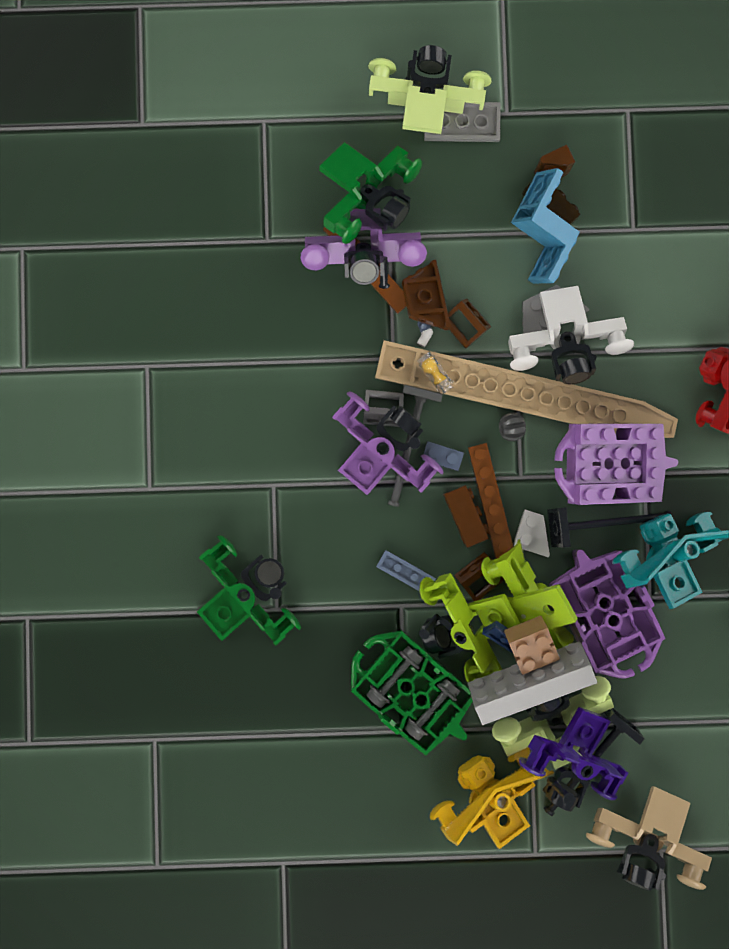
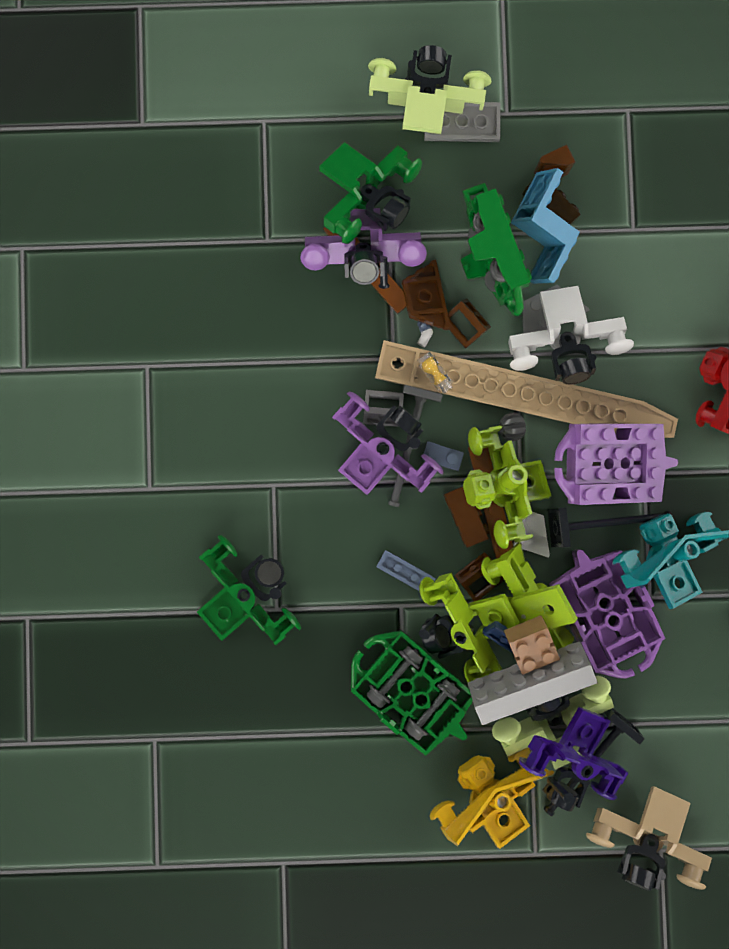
none -> green piece [461,183,532,316]
none -> lime piece [463,426,551,549]

